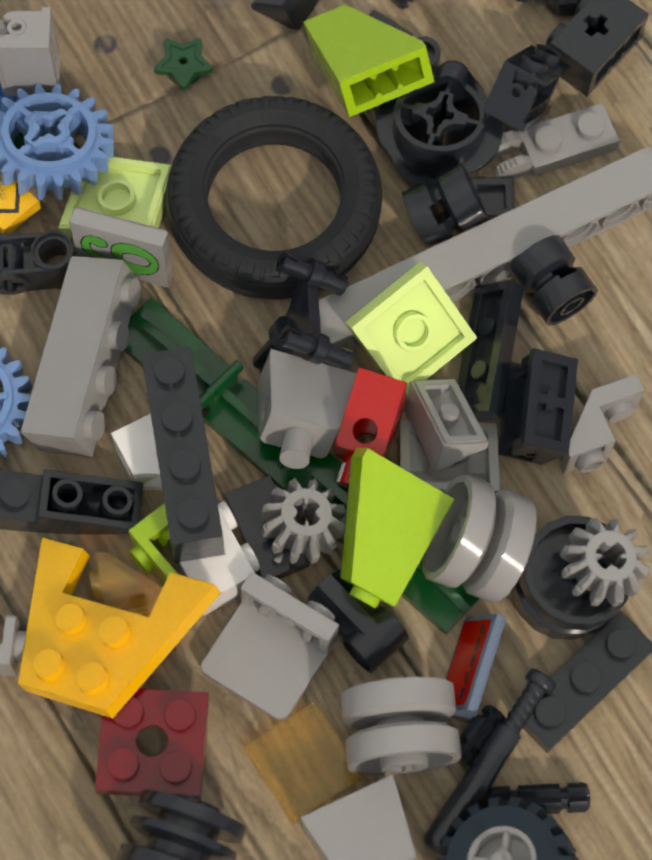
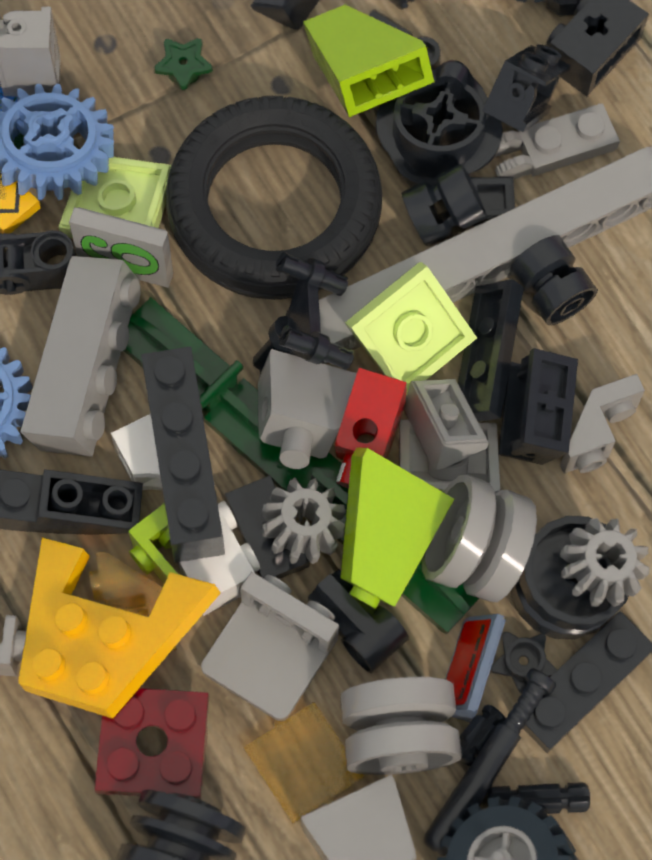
none -> black plate [491,632,557,694]

